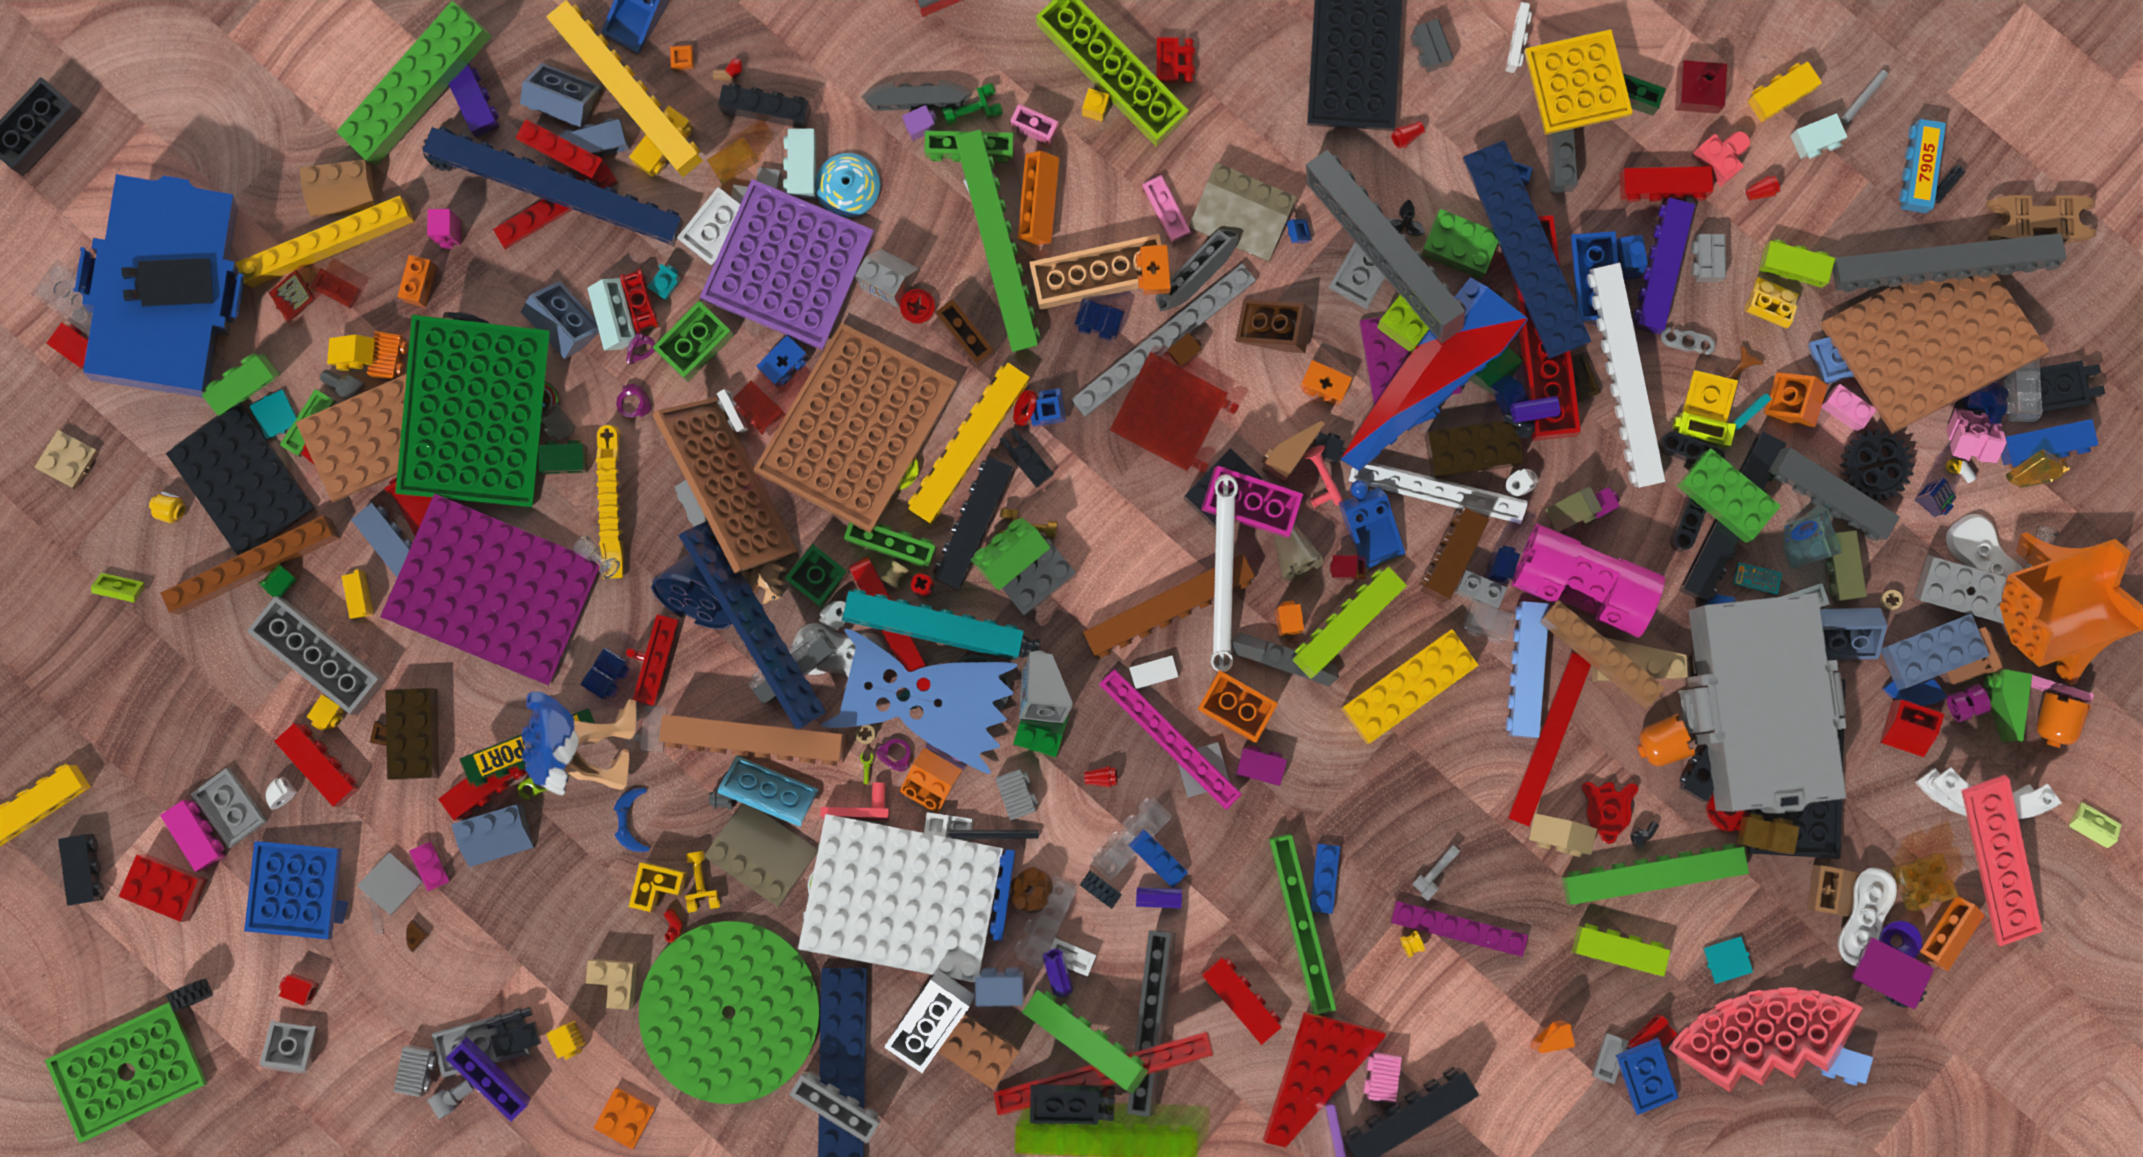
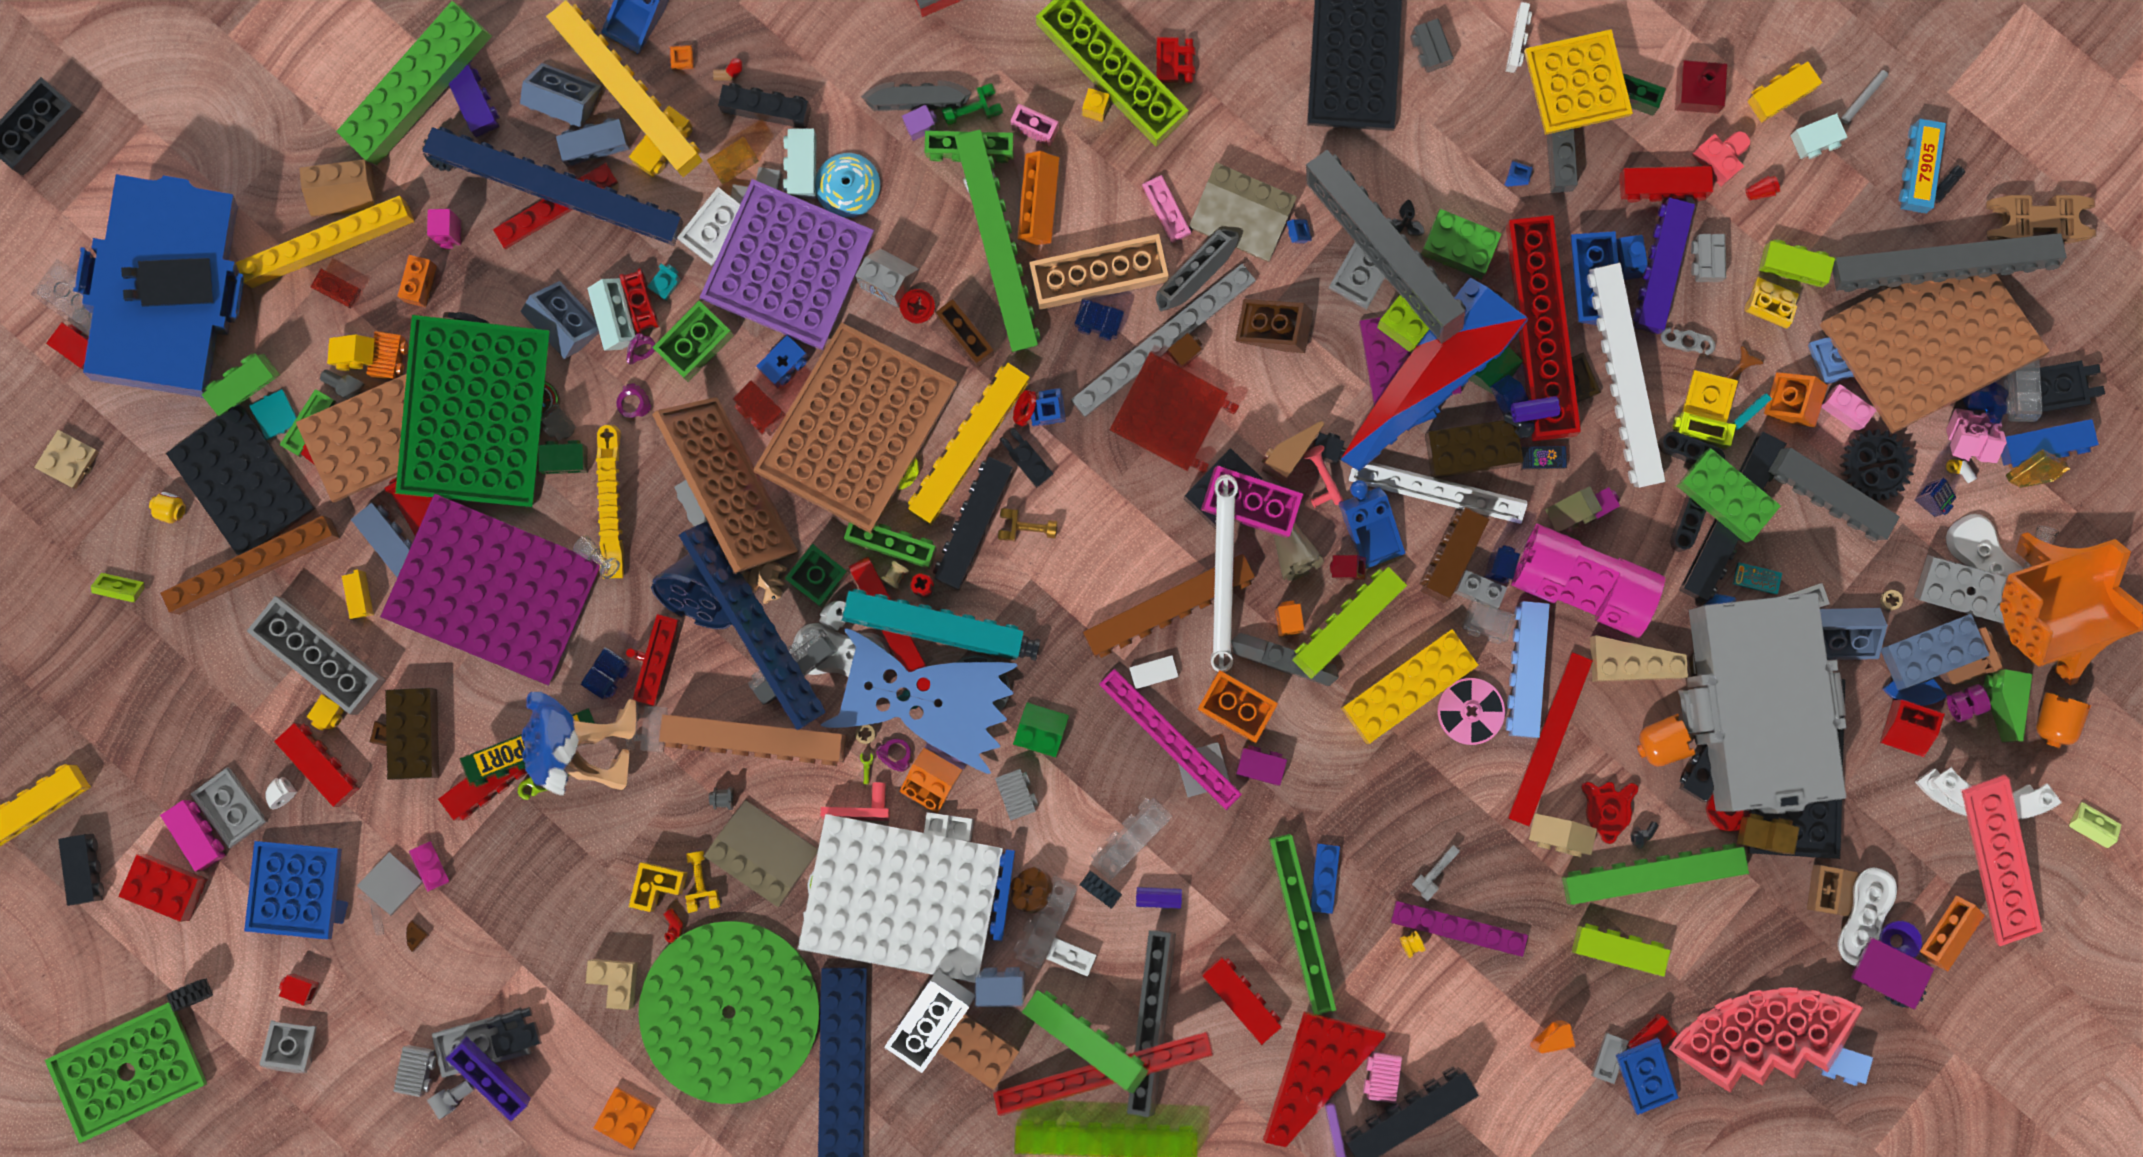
green tile [258,564,297,598] -> none
piece [269,270,316,322] -> none
sand blue slope [451,804,534,867] -> none
red plate [515,119,604,180] -> none
yellow brick [546,1021,586,1060] -> none
blue piece [614,788,650,852] -> none
white plate [717,389,750,434] -> none
medium azure tile [718,755,819,827] -> none
light grey brick [789,1072,881,1143] -> none
black bar [948,830,1039,839] -> none
bright green brick [970,517,1050,591] -> none
dark grey brick [1002,539,1076,617] -> none
light grey slope [1019,650,1072,724] -> none
black tile [1030,1085,1115,1125] -> none
dark purple axle [1043,949,1073,998] -> none
red cone [1084,766,1118,788] -> none
blue plate [1128,829,1188,888] -> none
orange brick [1136,245,1171,295] -> none
orange brick [1299,360,1352,406] -> none
red cone [1391,121,1425,148] -> none
dark blue plate [1462,140,1591,359] -> none
white piece [1506,468,1539,496] -> none
medium nougat brick [1540,600,1665,710] -> none
teal piece [1703,936,1753,984] -> none
clear light blue slope [1783,511,1842,570] -> none
olive brick [1822,531,1867,602] -> none
clear yellow brick [1891,853,1958,911] -> none
bright pink tile [2031,675,2094,703] -> none
none -> bright pink piece [1437,678,1505,745]
none -> tile [1521,446,1567,470]

